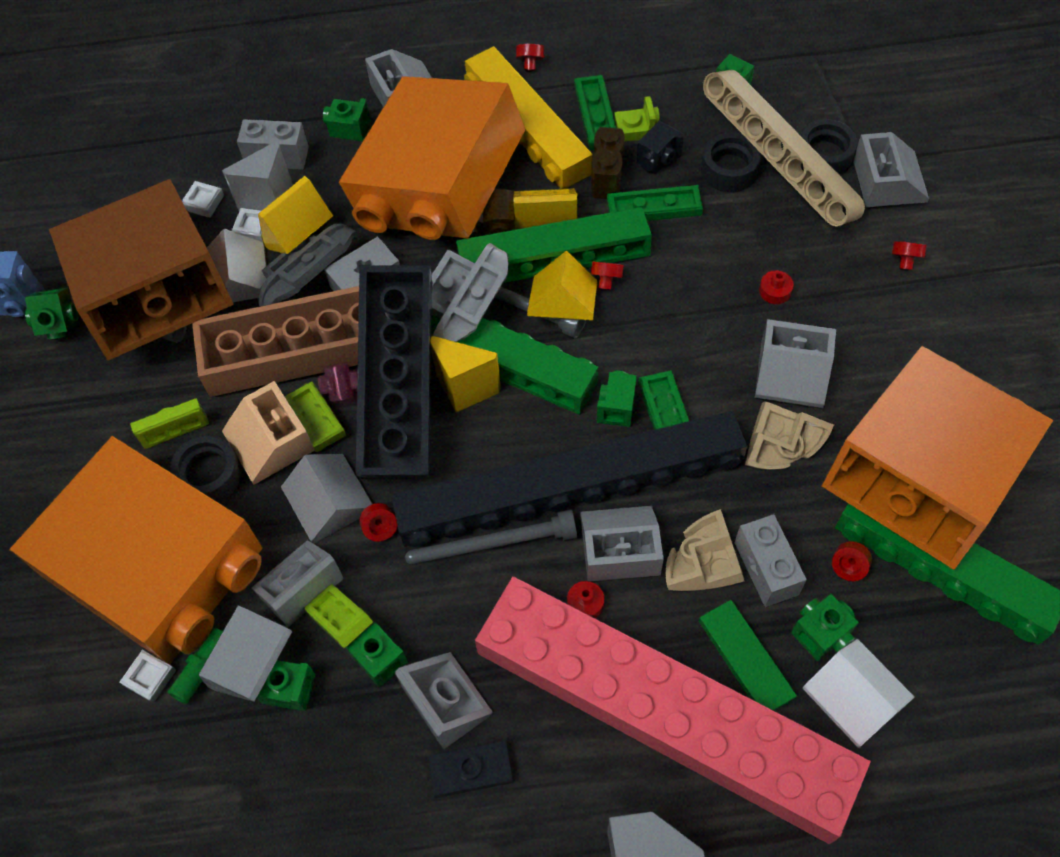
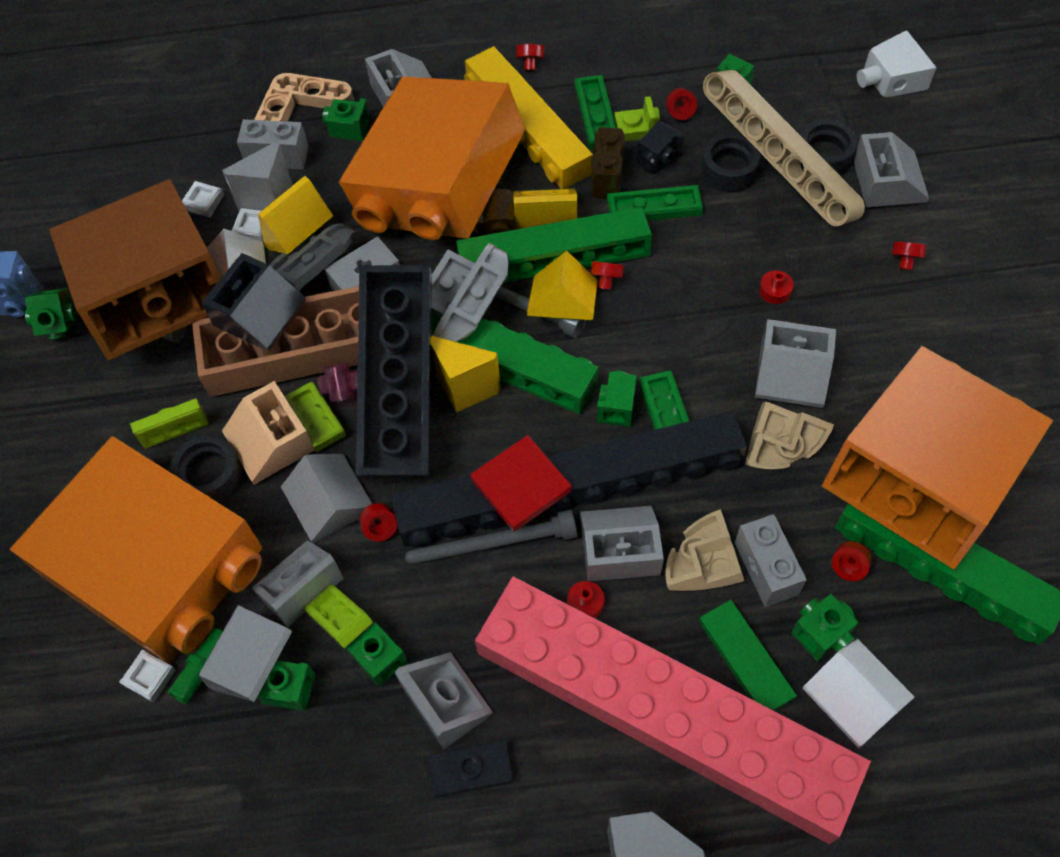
none -> black slope [202,253,306,352]
none -> light nougat beam [254,73,354,122]
none -> red tile [470,435,572,532]
none -> red tile [666,88,697,120]
none -> white torso [857,31,936,97]

